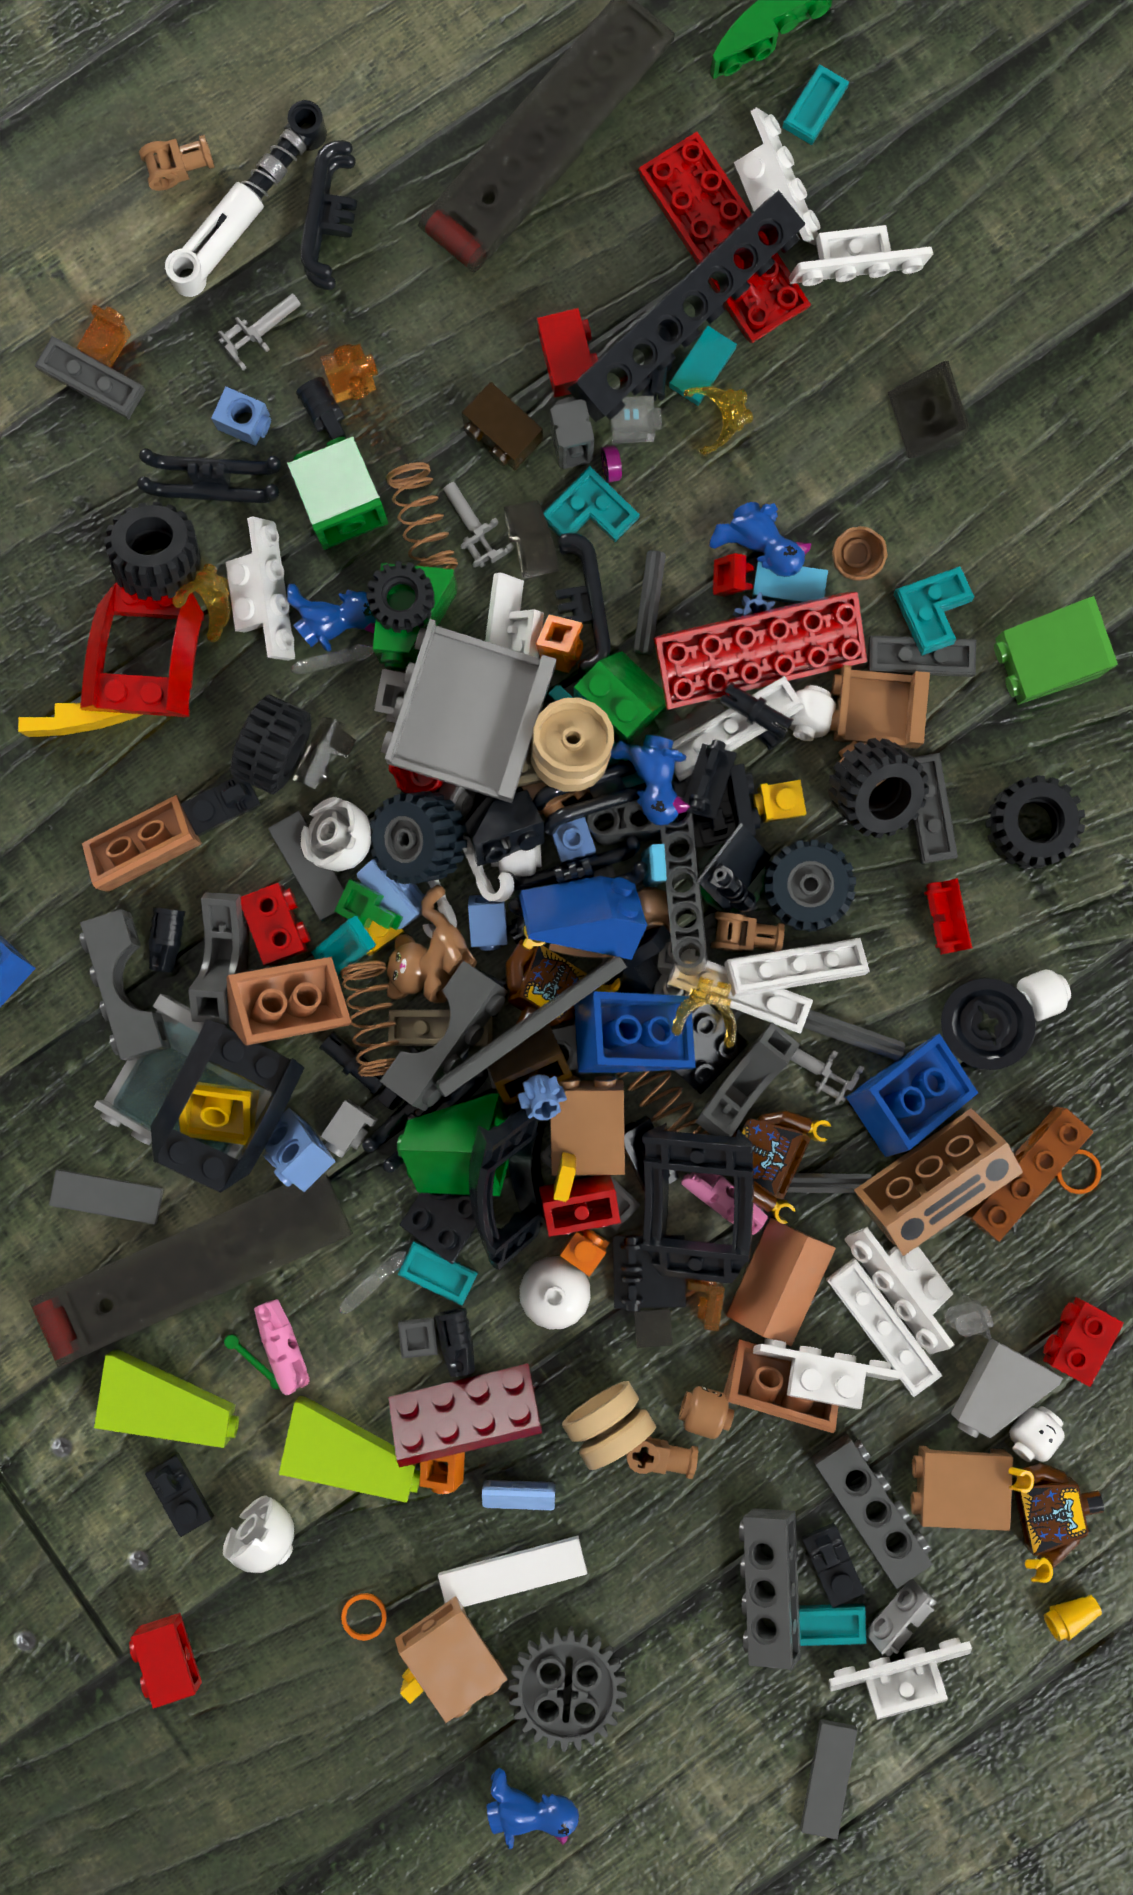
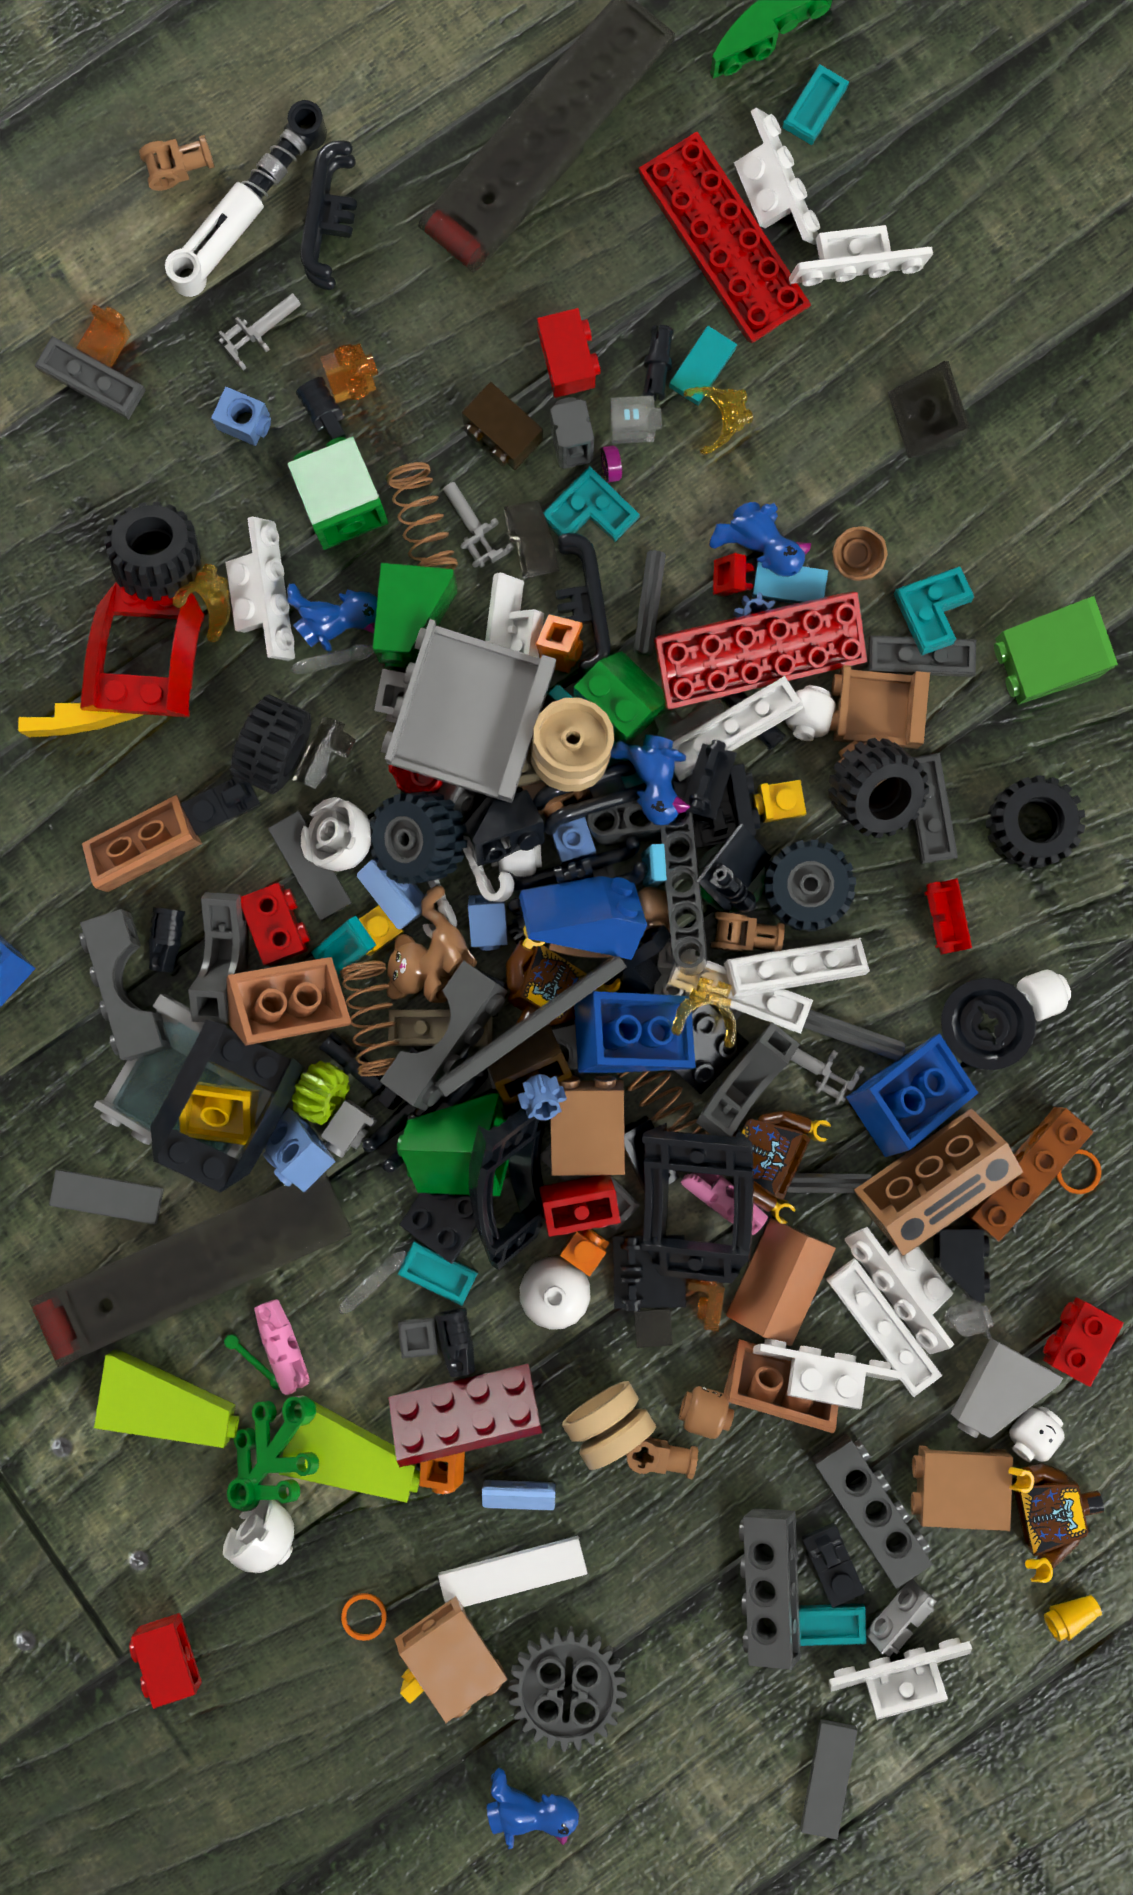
black piece [137,448,281,503] -> none
black hinge [145,1453,214,1538] -> none
green plate [334,879,403,930] -> none
black tyre [367,561,435,633] -> none
yellow tile [553,1152,576,1202] -> none
black brick [568,190,806,422] -> none
black pin [719,683,794,740] -> none
none -> green plant [227,1395,319,1512]
none -> lime gear [291,1061,350,1125]
none -> black slope [933,1226,990,1303]

